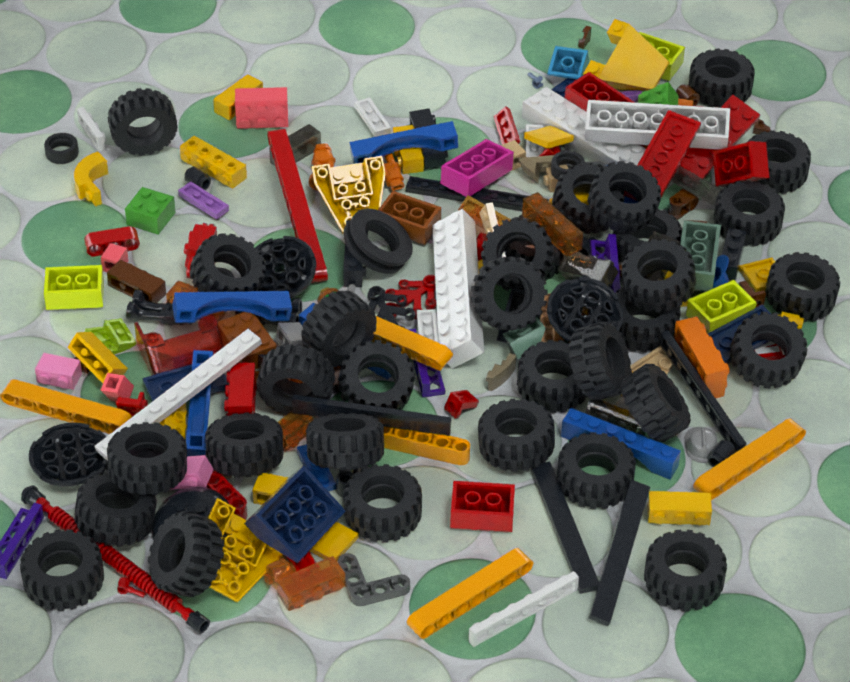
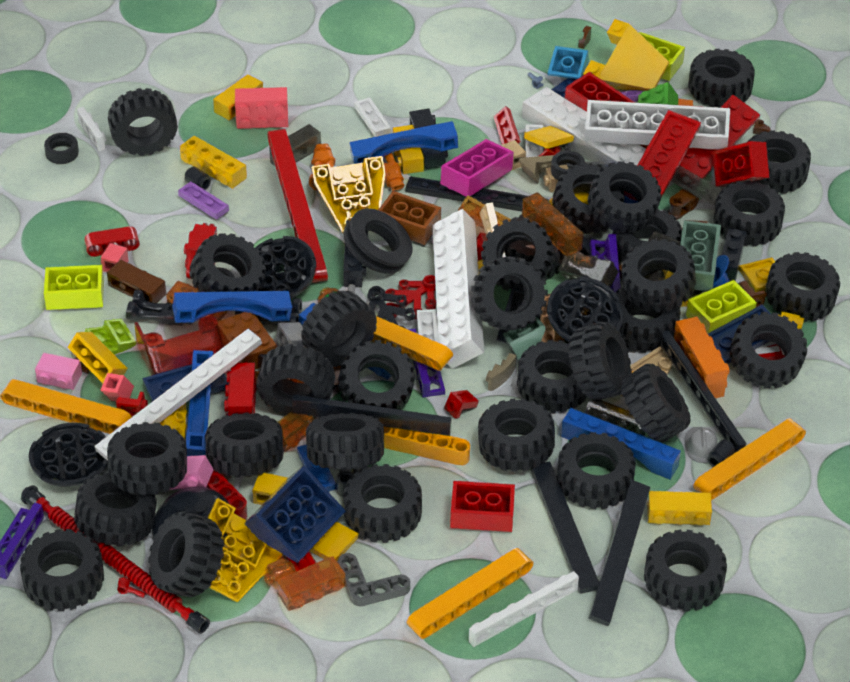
yellow arch [74,151,108,206] -> none
bright green brick [125,187,176,235] -> none
reddish brown brick [676,84,700,106] -> none

